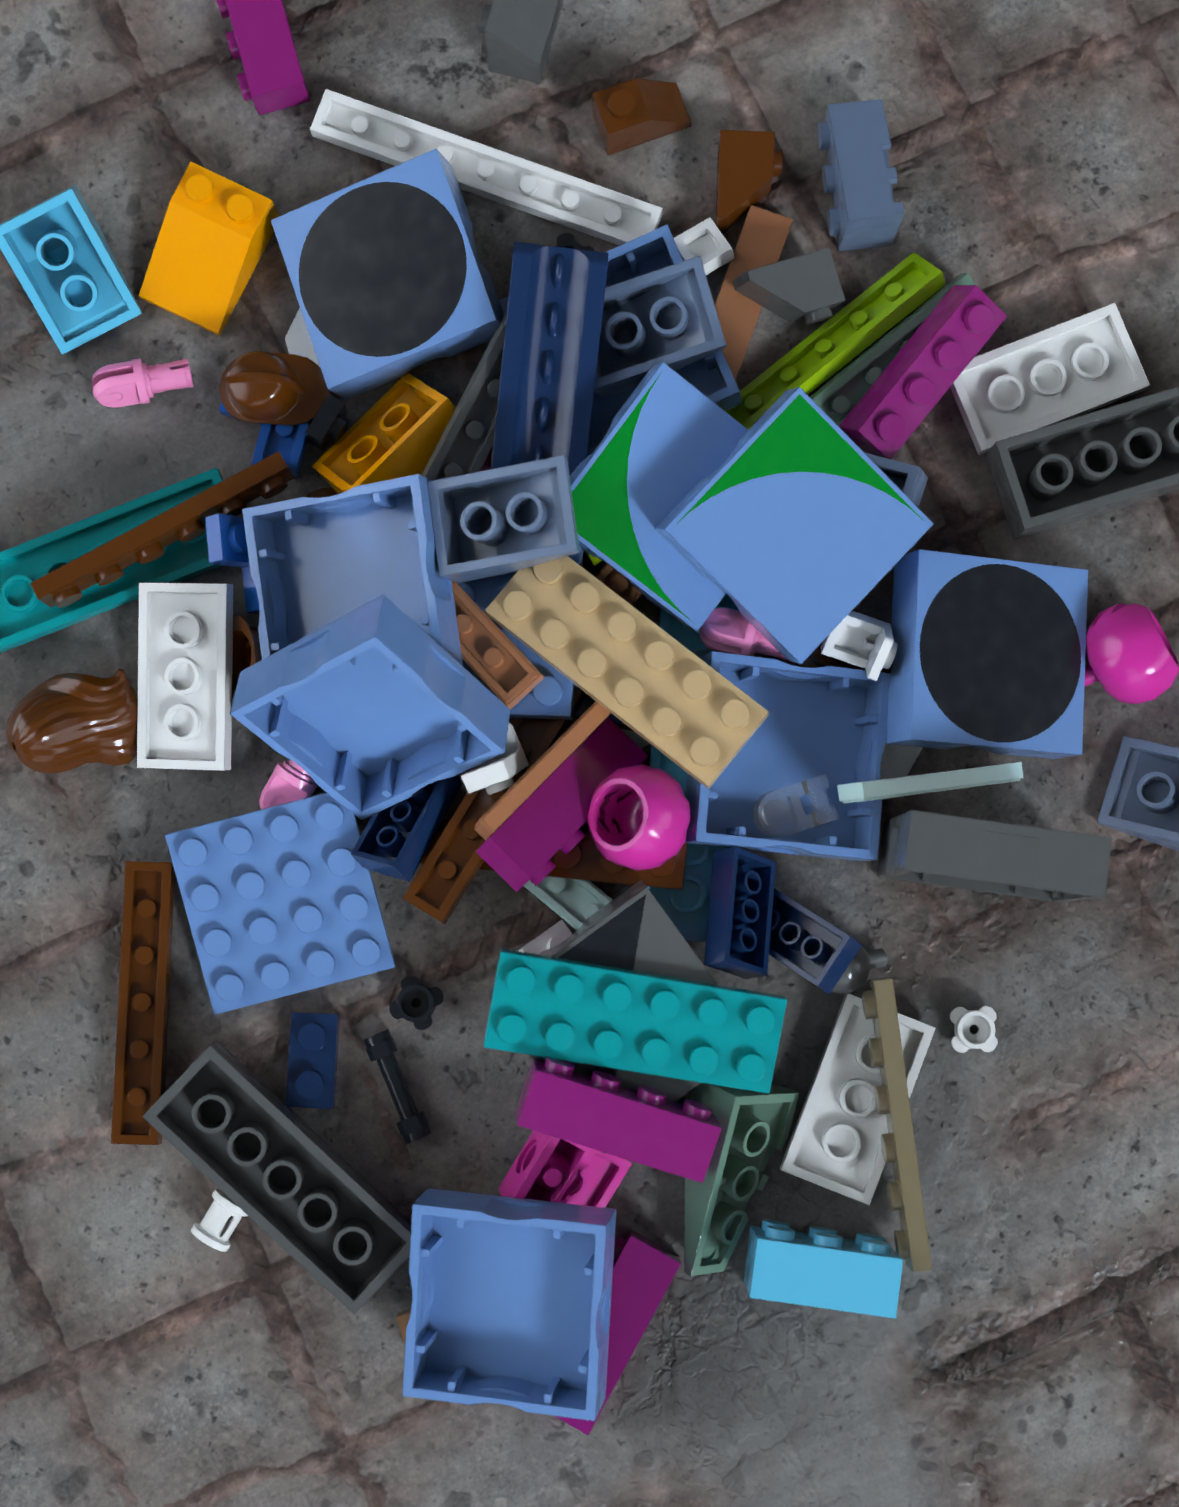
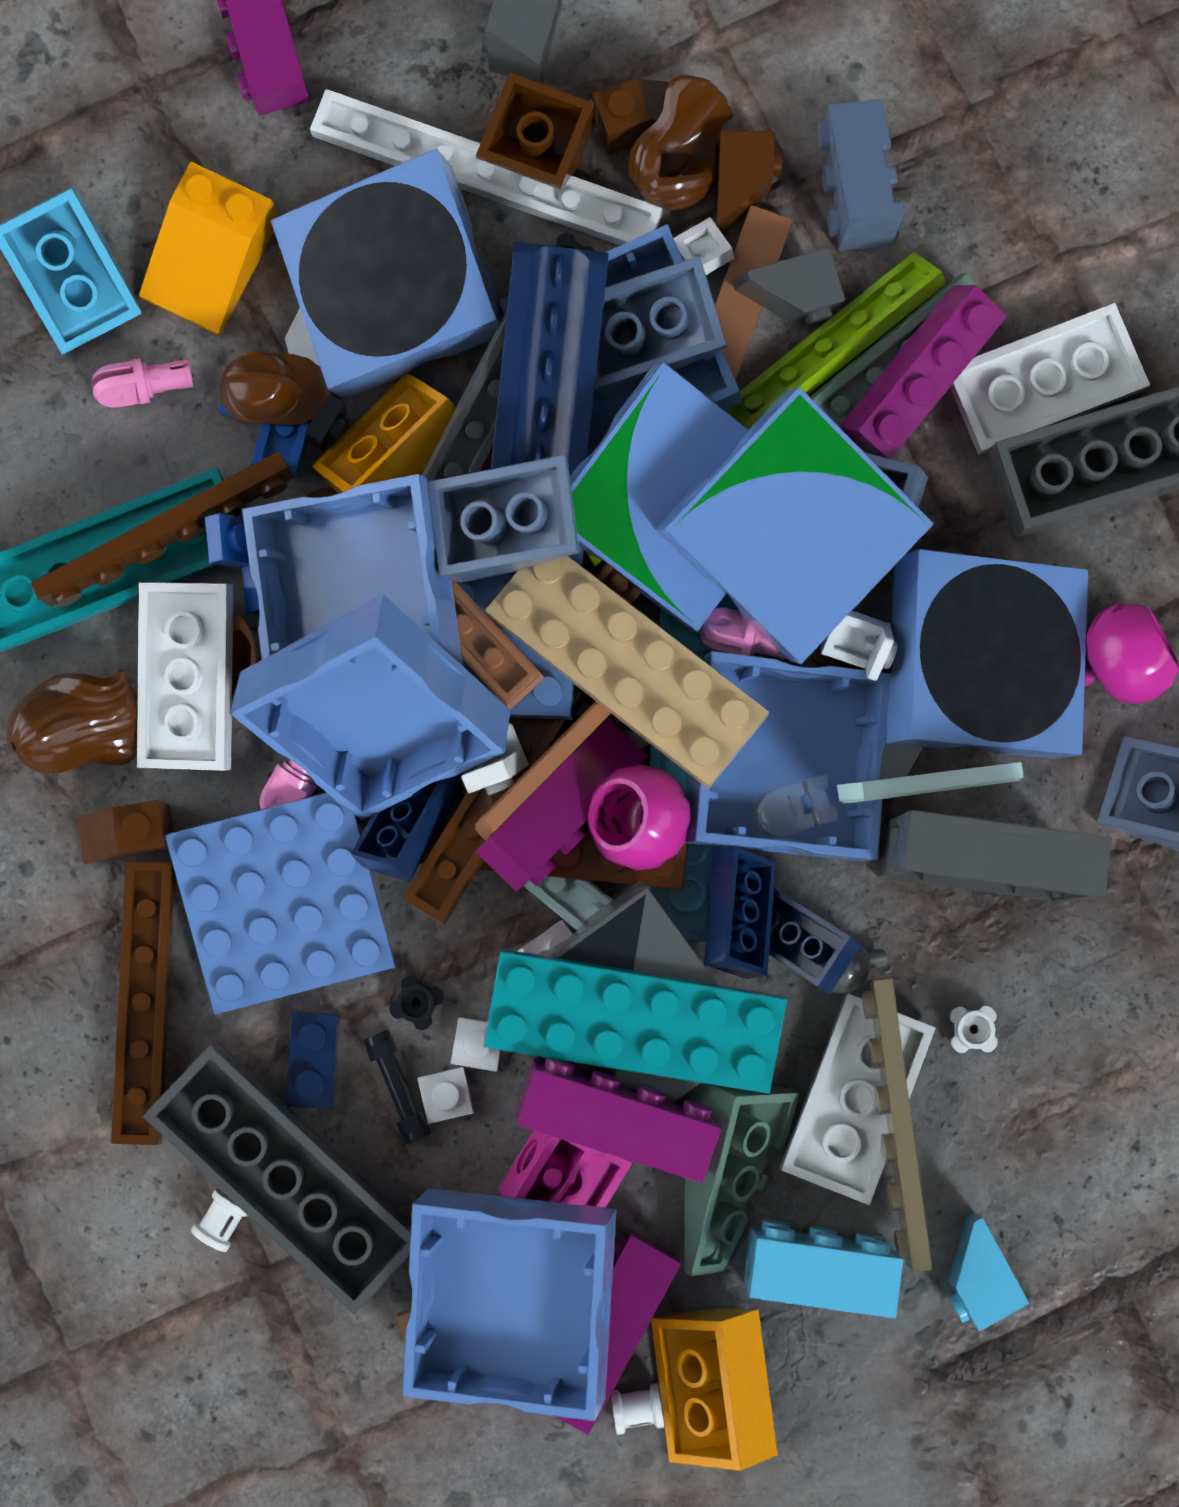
none -> reddish brown slope [77,800,174,864]
none -> white plate [418,1066,475,1124]
none -> white plate [450,1017,501,1072]
none -> reddish brown slope [476,72,596,190]
none -> white bush [611,1383,664,1435]
none -> reddish brown piece [627,75,733,210]
none -> light orange slope [651,1308,778,1471]
none -> medium azure slope [948,1212,1029,1332]

